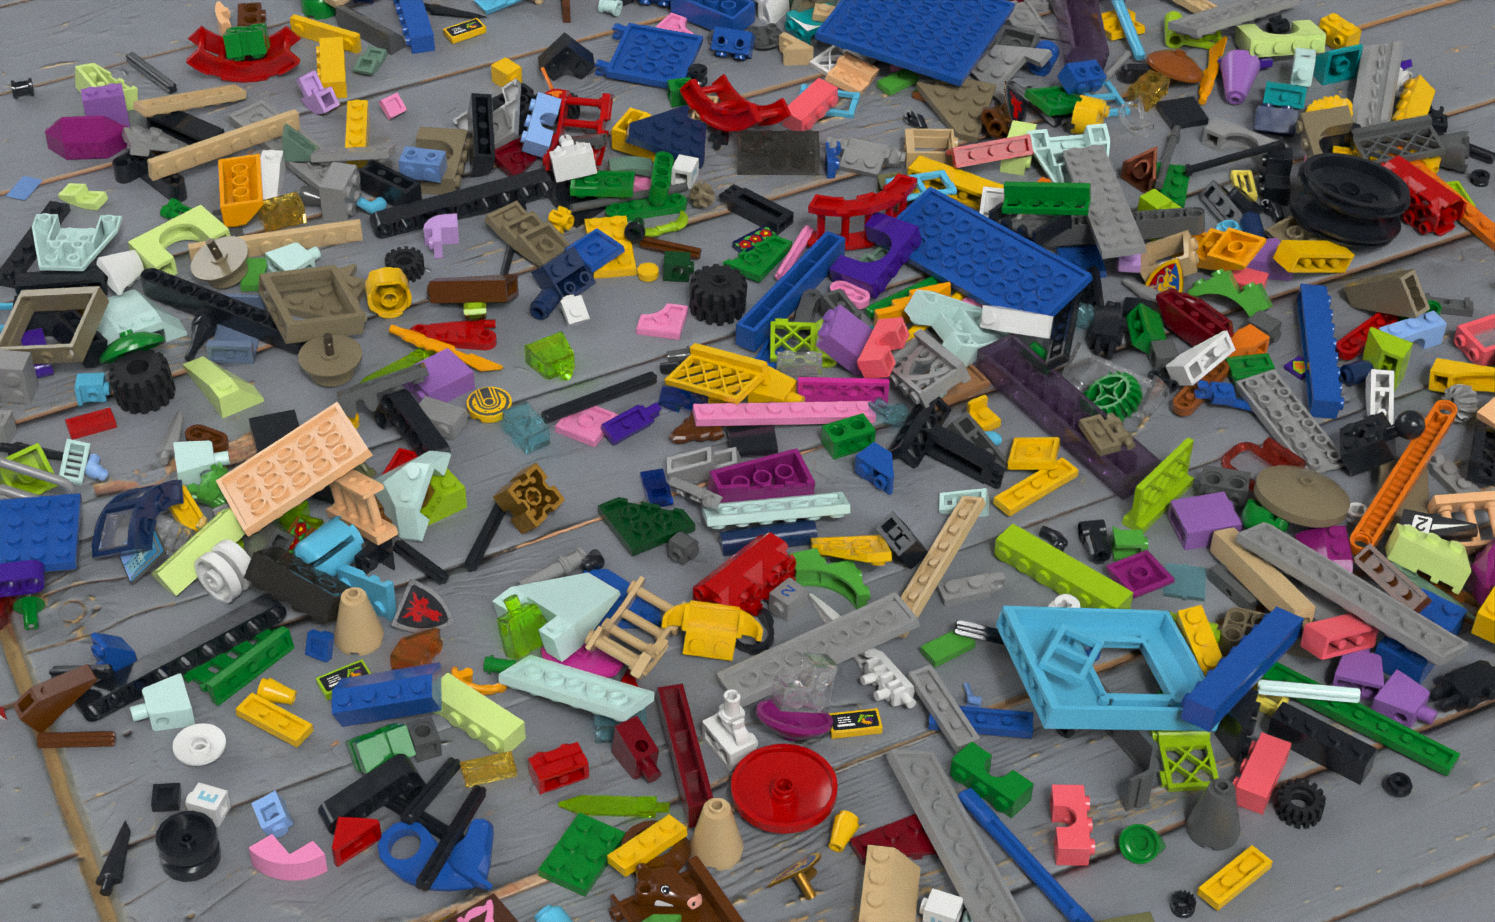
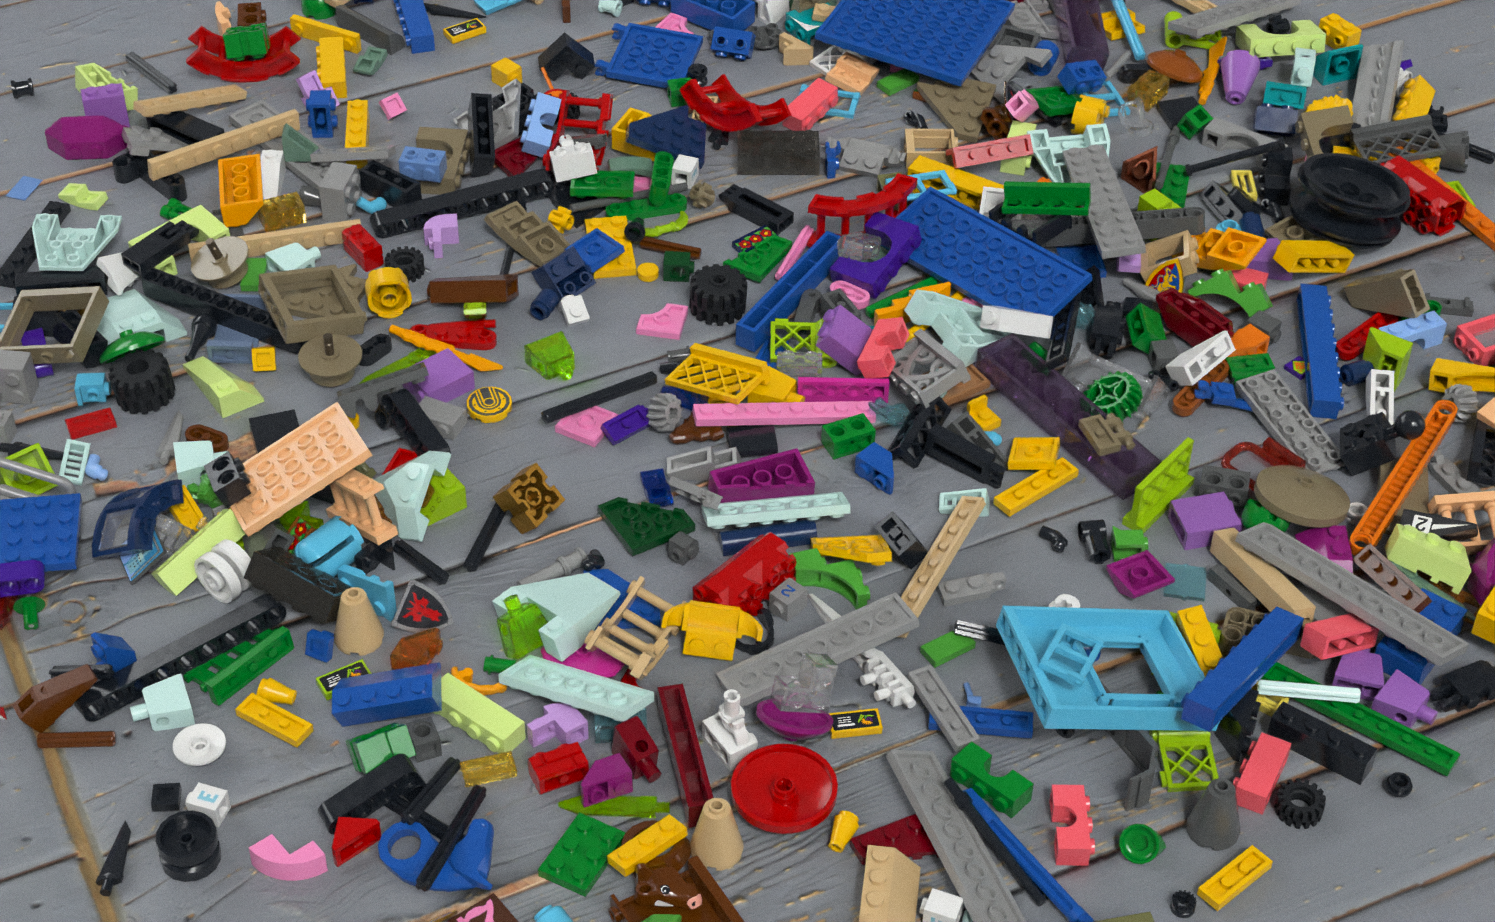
light blue brick [251,791,294,837] -> none
clear light blue brick [501,401,550,454] -> none
pearl gold shield [767,853,822,901] -> none
lime brick [994,524,1133,609] -> none
black bush [1470,169,1490,187] -> none
none -> black hinge [121,220,199,275]
none -> black brick [204,451,251,508]
none -> yellow tile [251,347,277,371]
none -> blue brick [306,90,338,138]
none -> red brick [342,224,384,272]
none -> black beam [359,334,392,366]
none -> lavender brick [527,703,589,748]
none -> magenta slope [581,753,633,808]
none -> light grey gear [646,393,684,432]
none -> clear brick [837,232,881,261]
none -> black bar [944,777,1047,907]
none -> bright pink brick [1005,89,1039,122]
none -> green brick [1176,104,1214,140]

